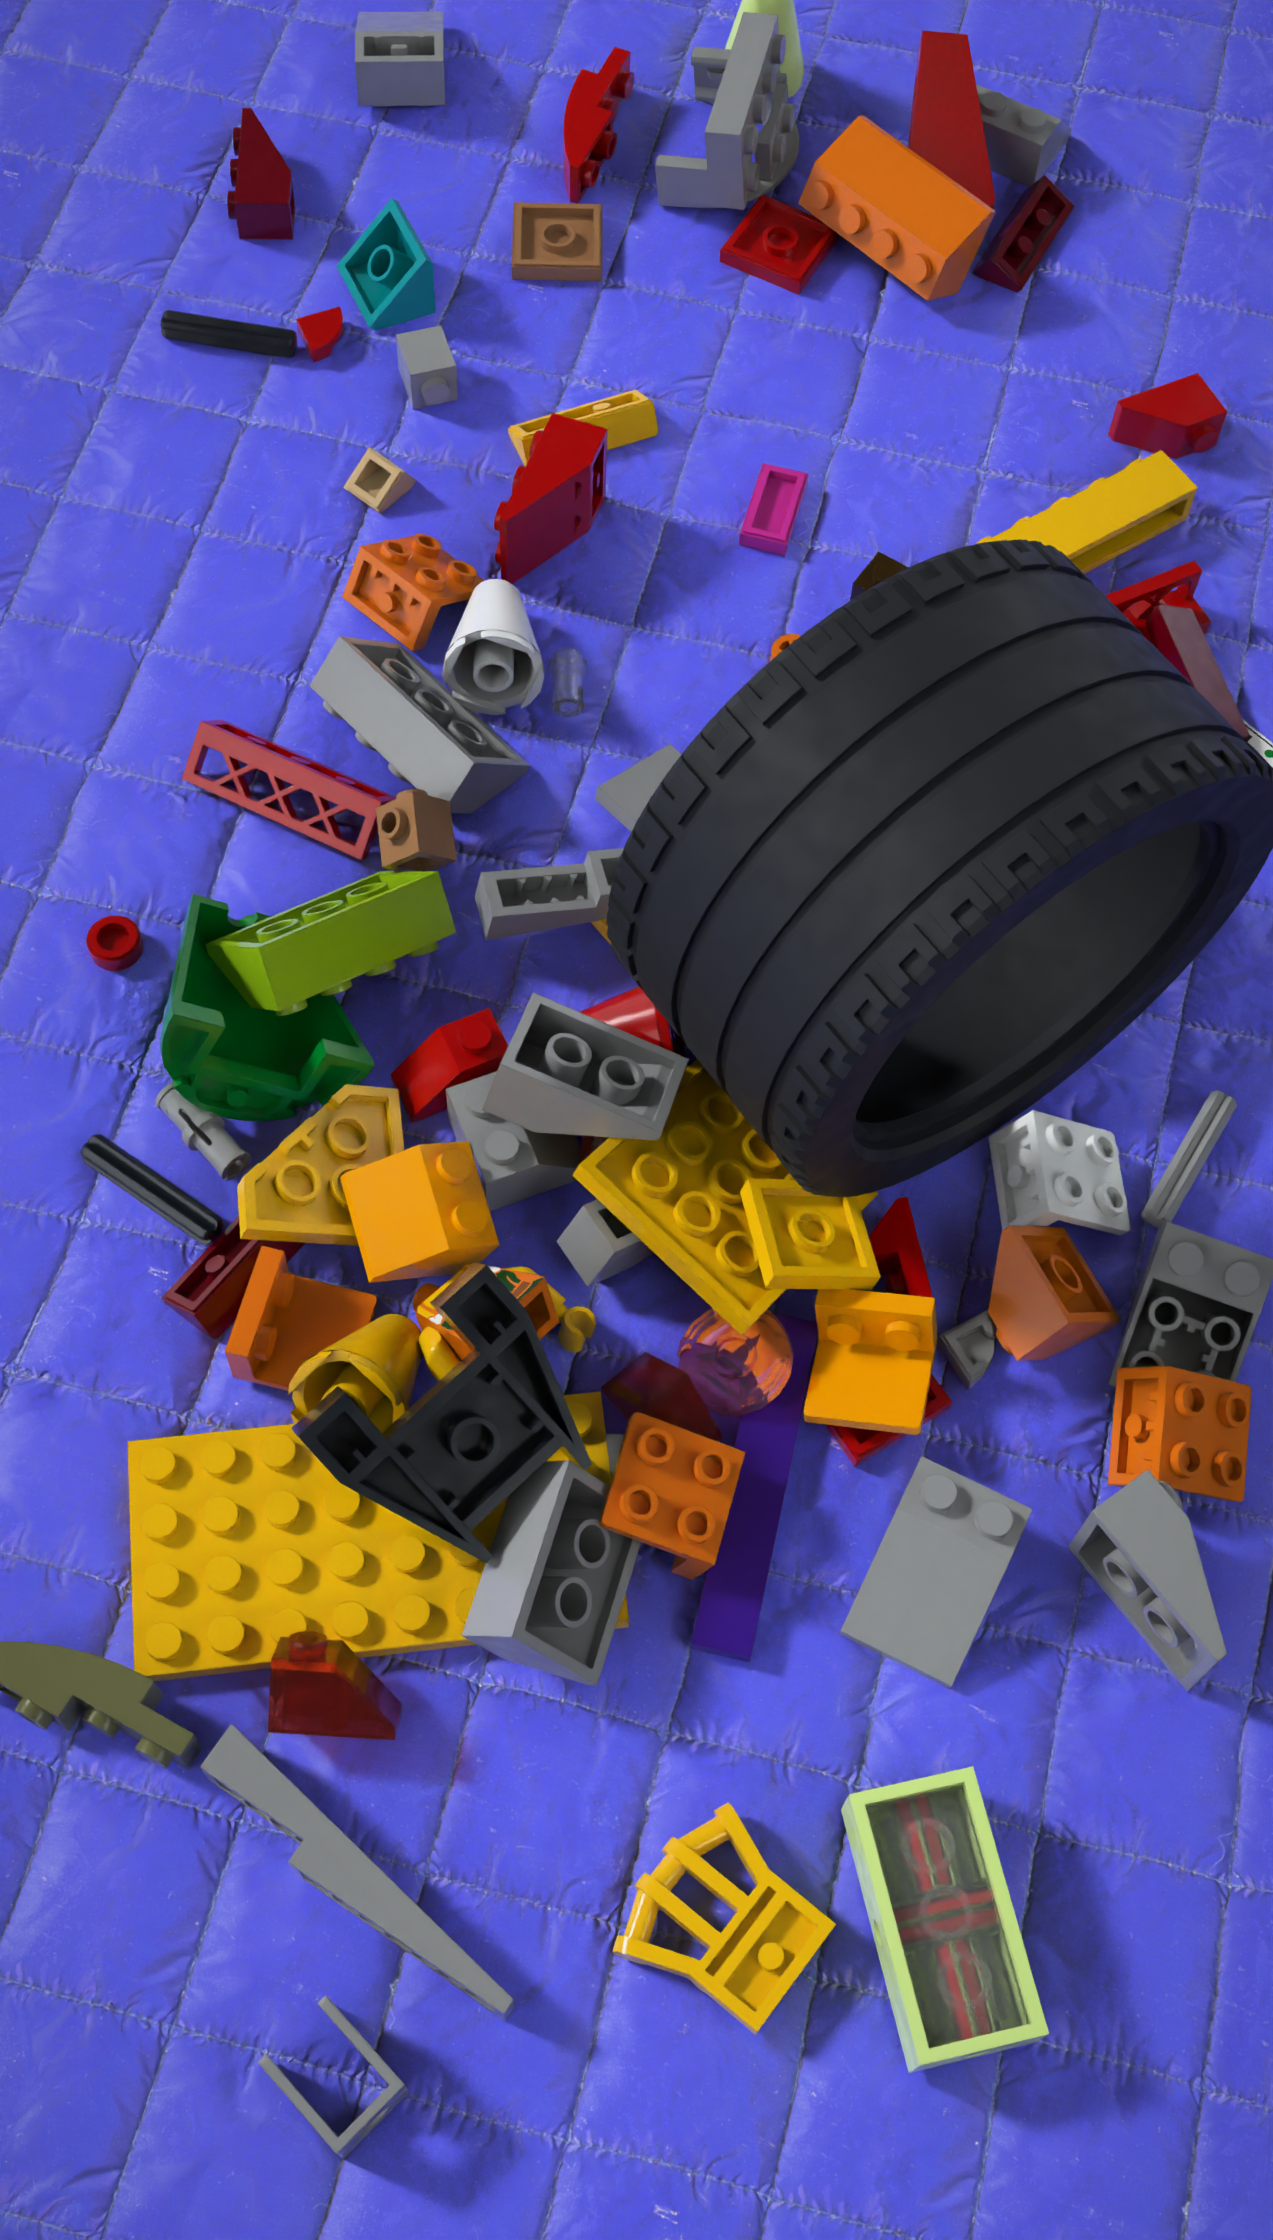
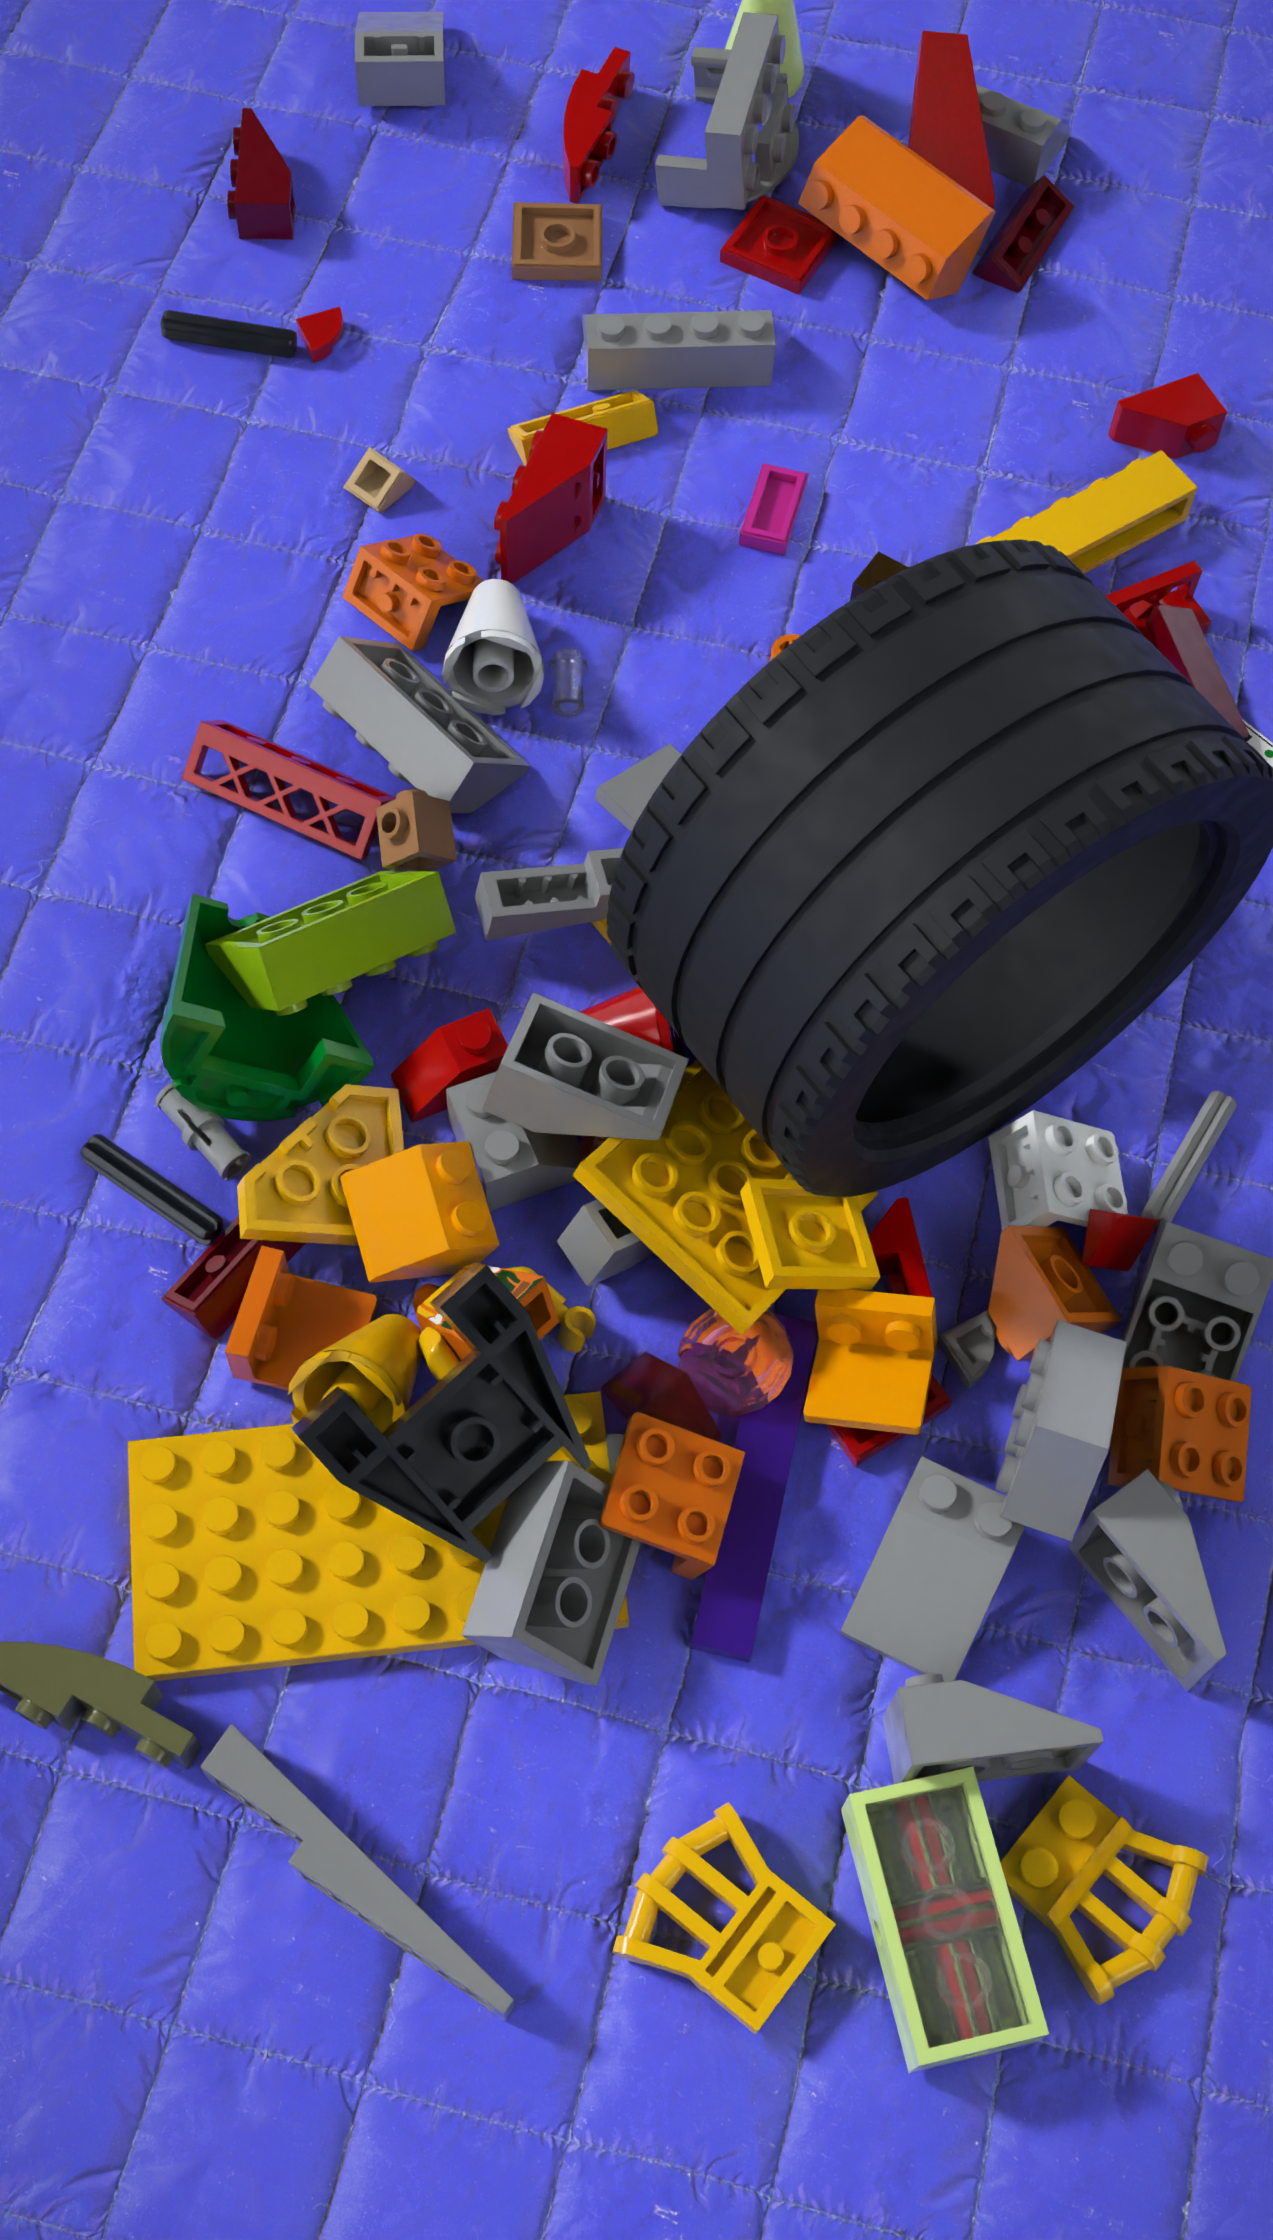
red tile [86,916,143,971] -> none
light grey piece [258,1995,409,2160] -> none
clear red slope [268,1631,402,1740] -> none
teal slope [336,198,436,331] -> none
light grey brick [396,325,458,409] -> none
none -> light grey slope [582,310,776,391]
none -> light grey slope [882,1673,1104,1784]
none -> light grey brick [996,1320,1127,1541]
none -> yellow plate [1000,1775,1209,2005]
none -> red slope [1081,1209,1158,1271]

